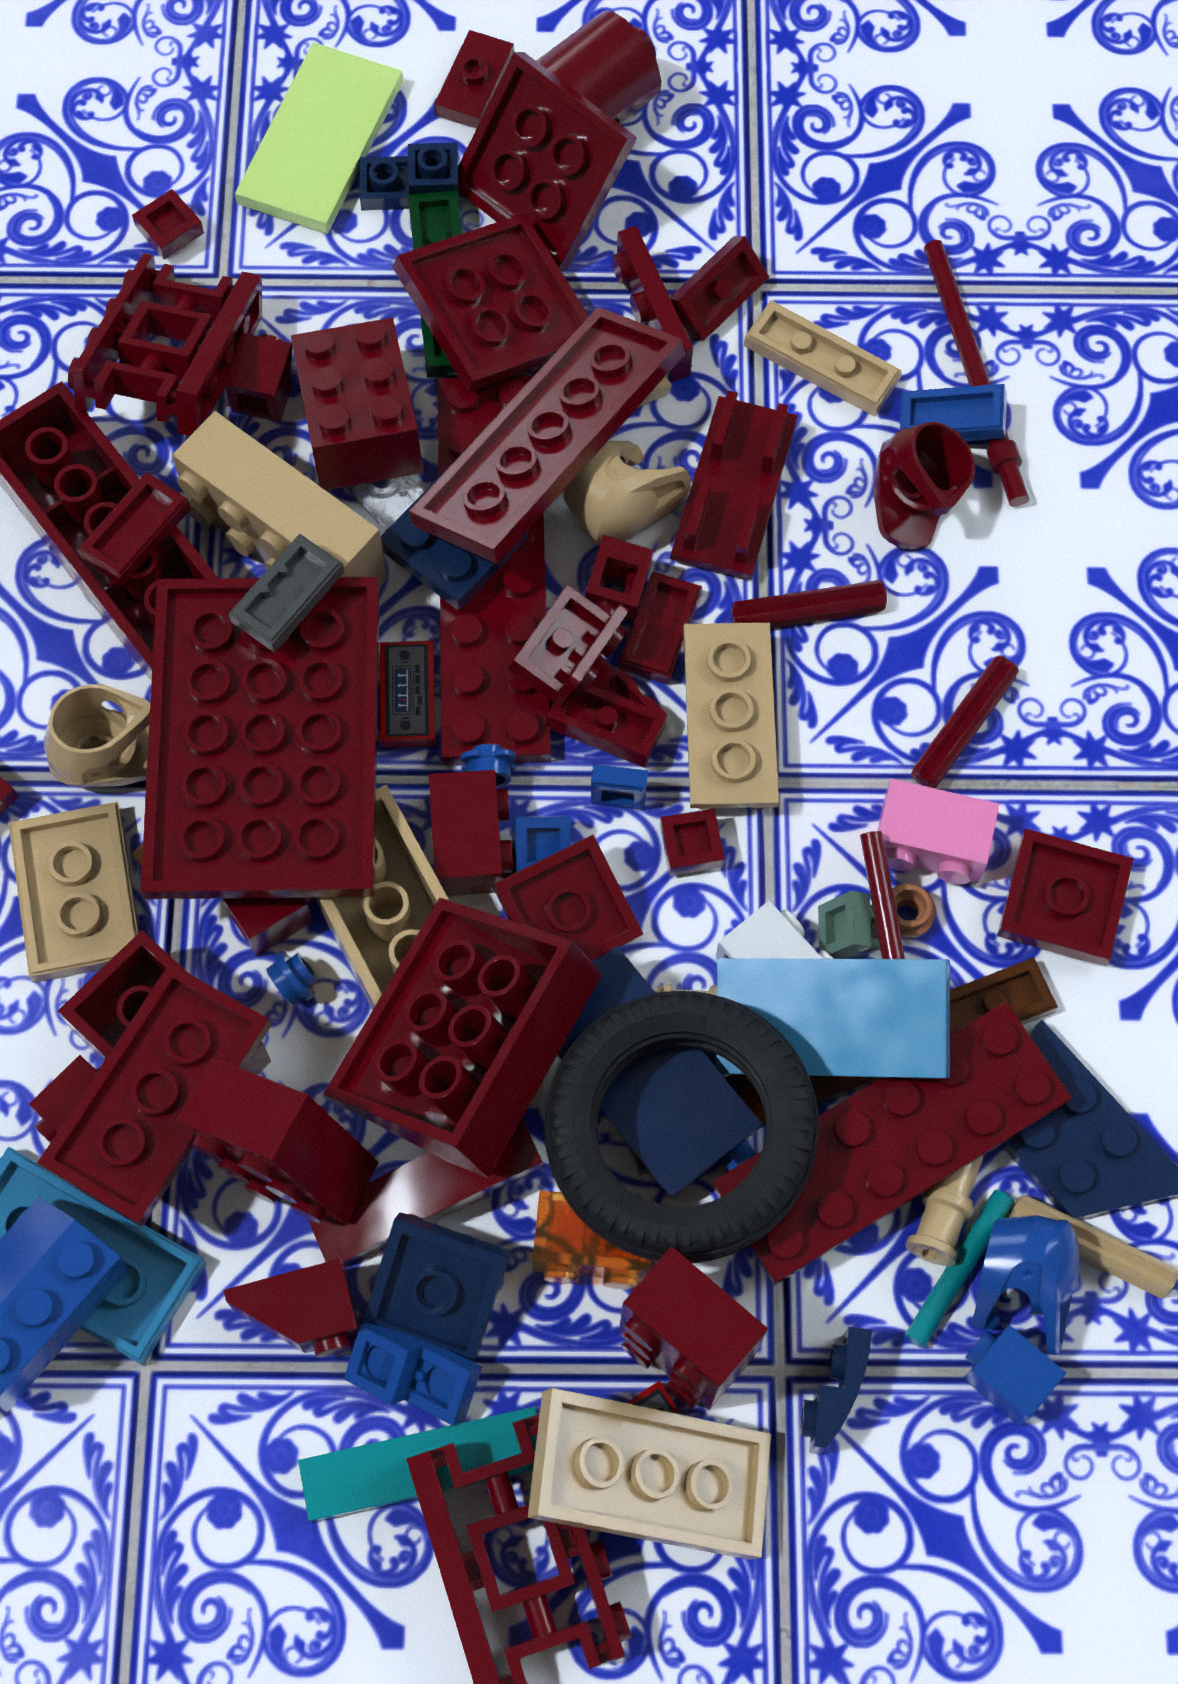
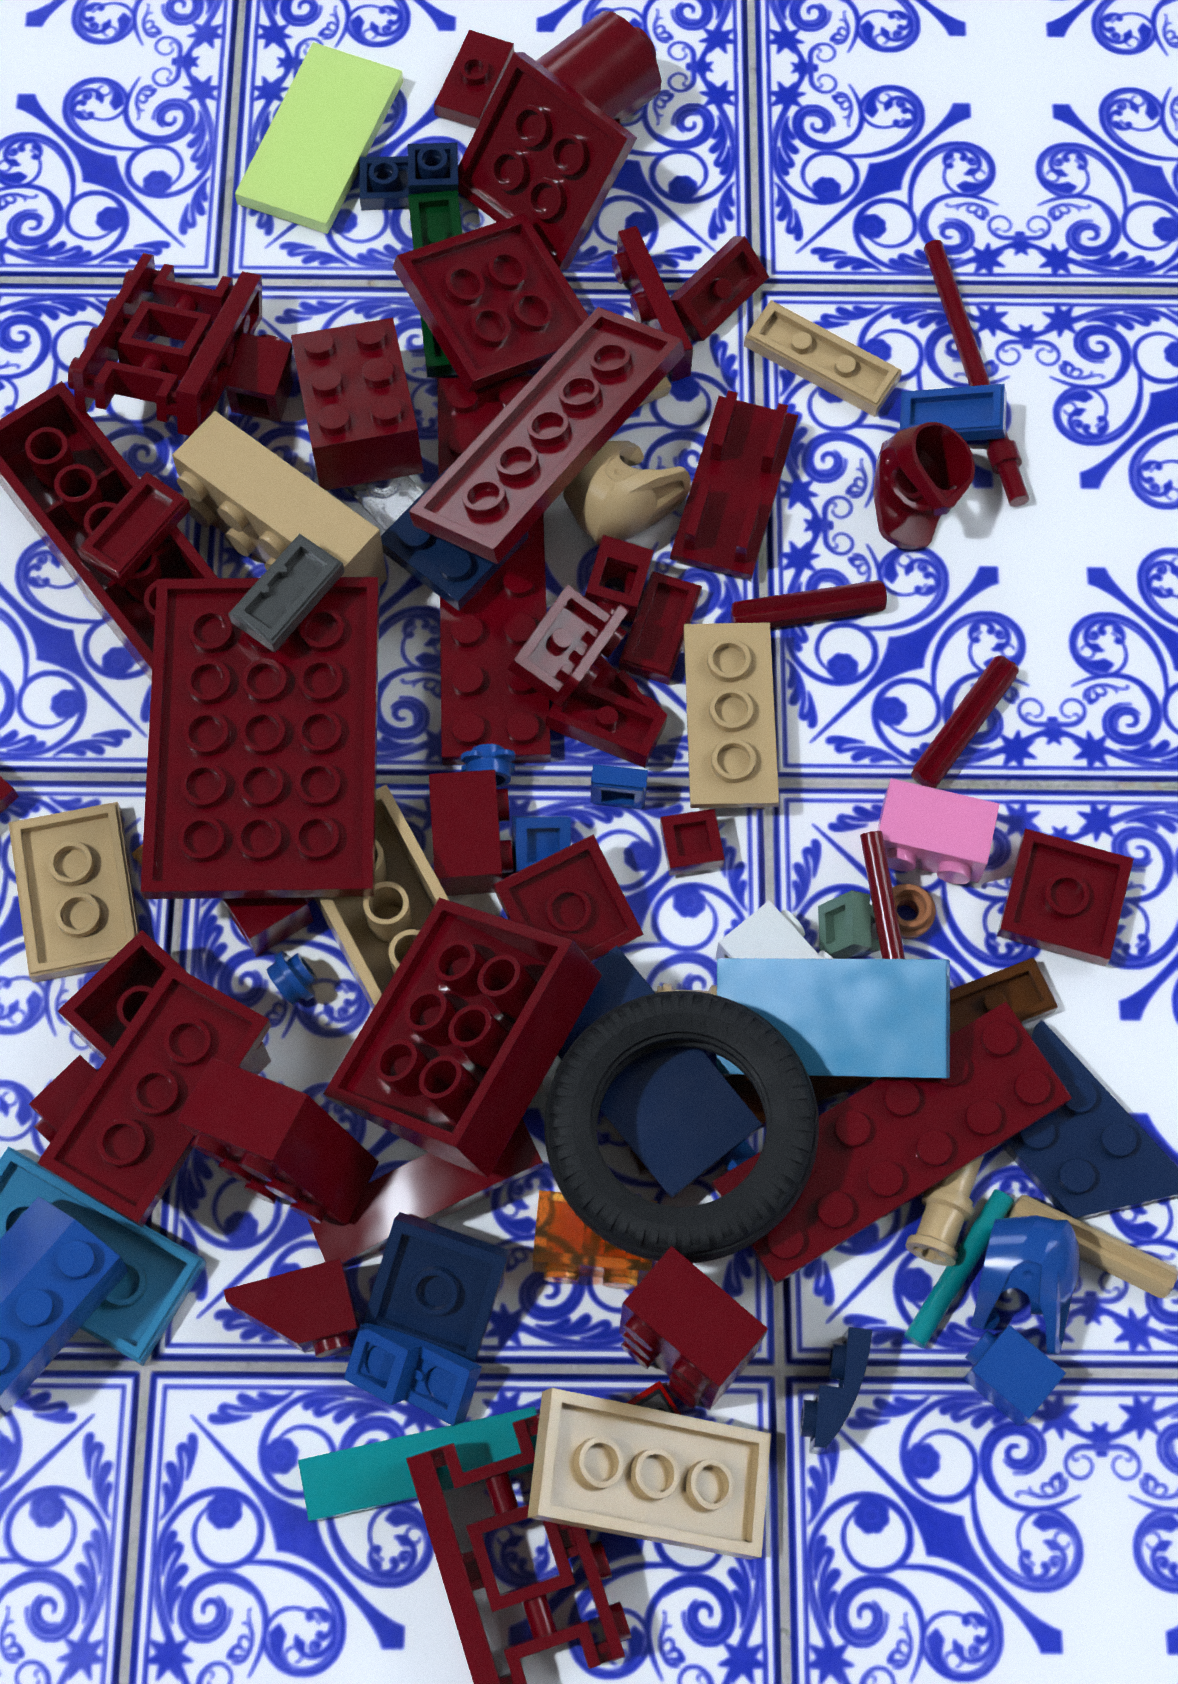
tan helmet [44,684,150,787] -> none
dark red plate [132,188,204,259] -> none
tile [380,640,436,748] -> none

